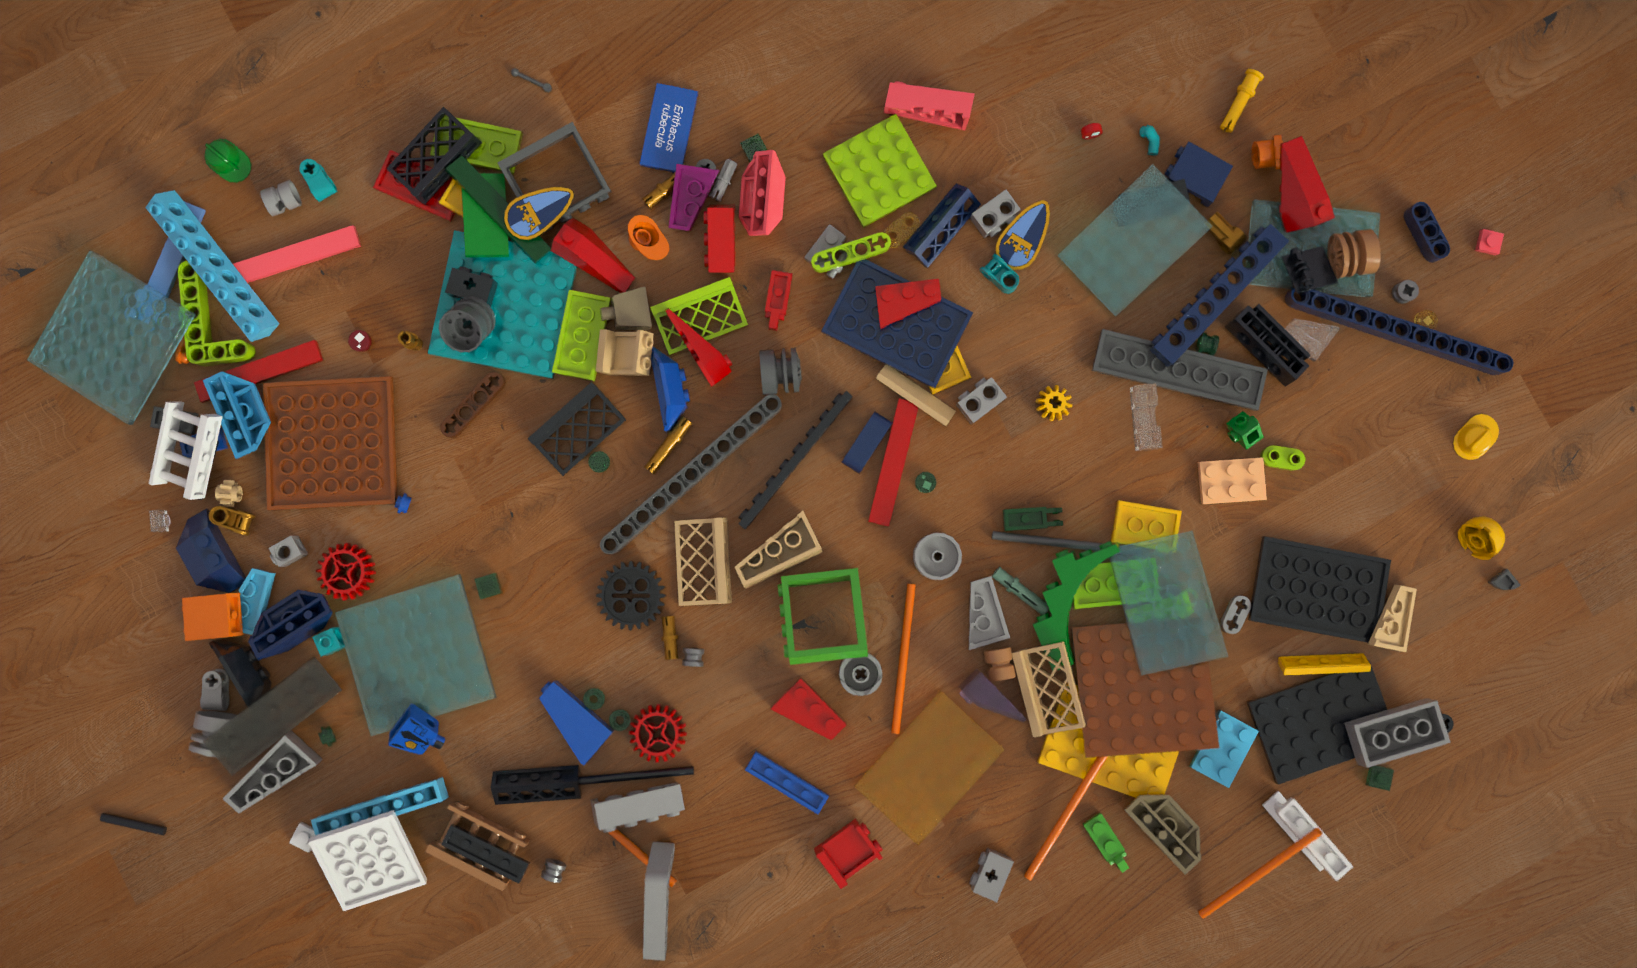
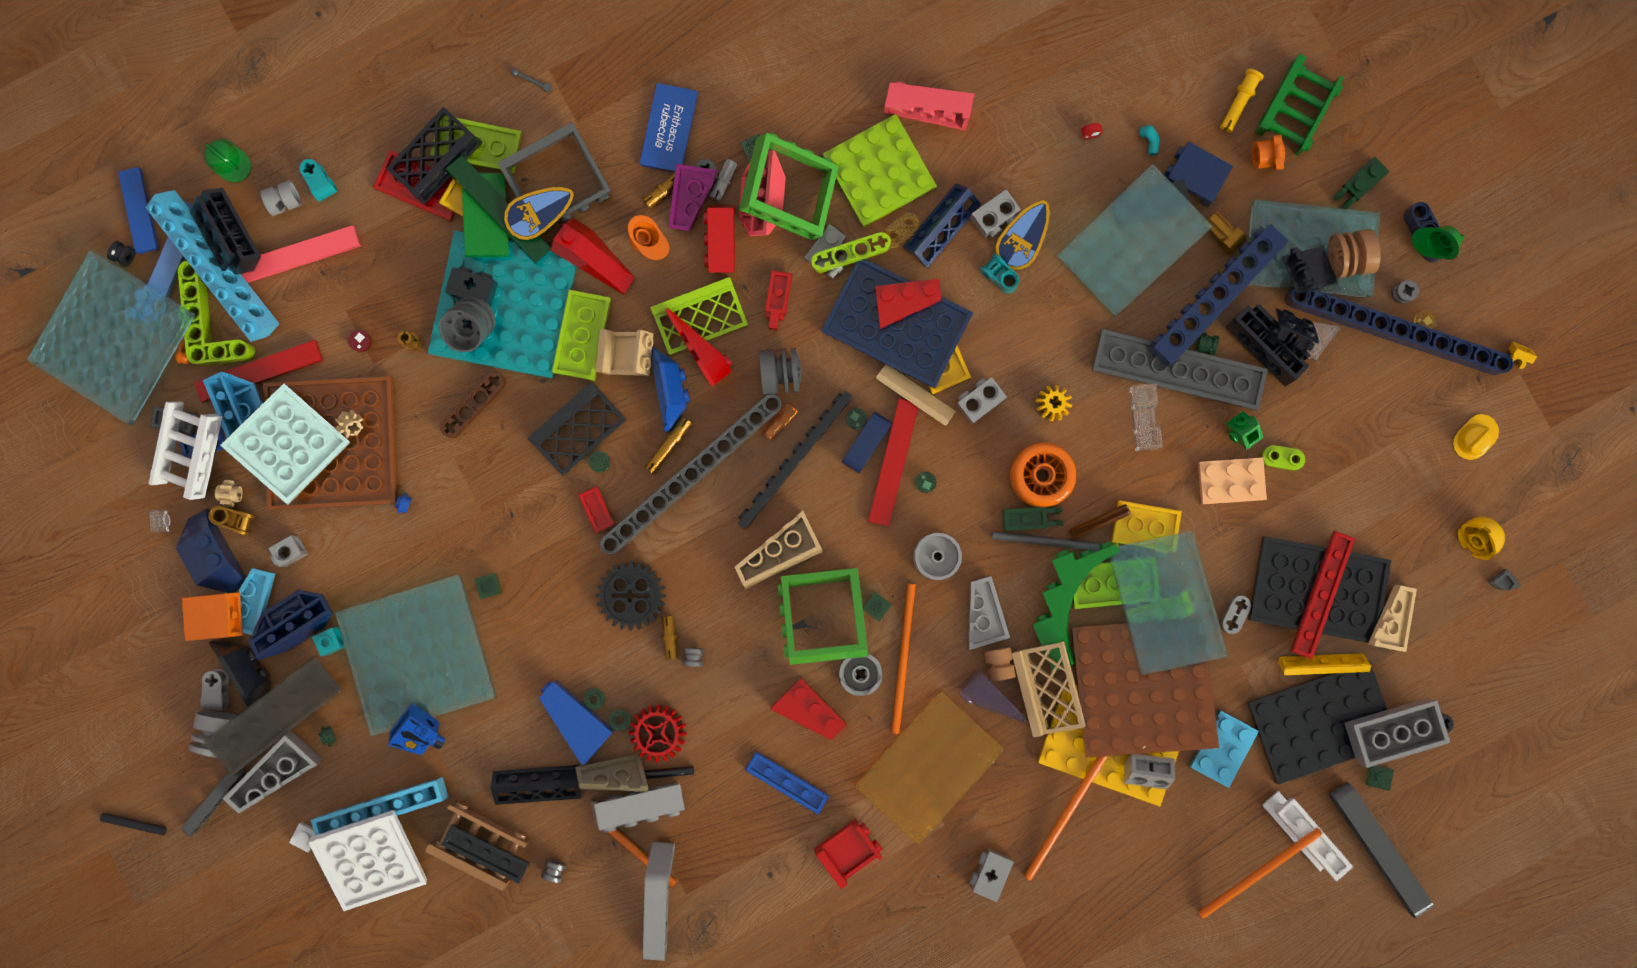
red gear [315,543,376,601] -> none
dark tan torso [600,287,652,331] -> none
tan fence [674,518,732,606] -> none
sand green pin [992,566,1049,615] -> none
bright green hinge [1083,812,1129,873] -> none
dark tan wedge [1124,794,1201,875] -> none
red wedge [1279,136,1335,233] -> none
coral plate [1475,229,1504,256] -> none
none -> black wheel [107,241,136,267]
none -> blue tile [118,167,159,254]
none -> dark grey beam [181,765,246,837]
none -> black brick [190,188,261,275]
none -> light aqua plate [220,384,350,505]
none -> tan gear [335,409,364,438]
none -> dark tan wing [575,754,648,792]
none -> red plate [578,486,616,534]
none -> bright green window [739,133,839,240]
none -> clear orange axle [762,403,798,441]
none -> clear green tile [846,408,867,430]
none -> clear green plate [863,592,892,621]
none -> orange wheel [1010,442,1076,507]
none -> reddish brown axle [1069,504,1130,540]
none -> light grey brick [1124,754,1175,789]
none -> green fence [1254,53,1344,156]
none -> black hinge [1271,308,1319,351]
none -> red tile [1290,531,1356,659]
none -> dark grey beam [1329,782,1434,919]
none -> dark green hinge [1332,157,1389,210]
none -> green piece [1412,225,1465,260]
none -> yellow tile [1508,342,1537,369]

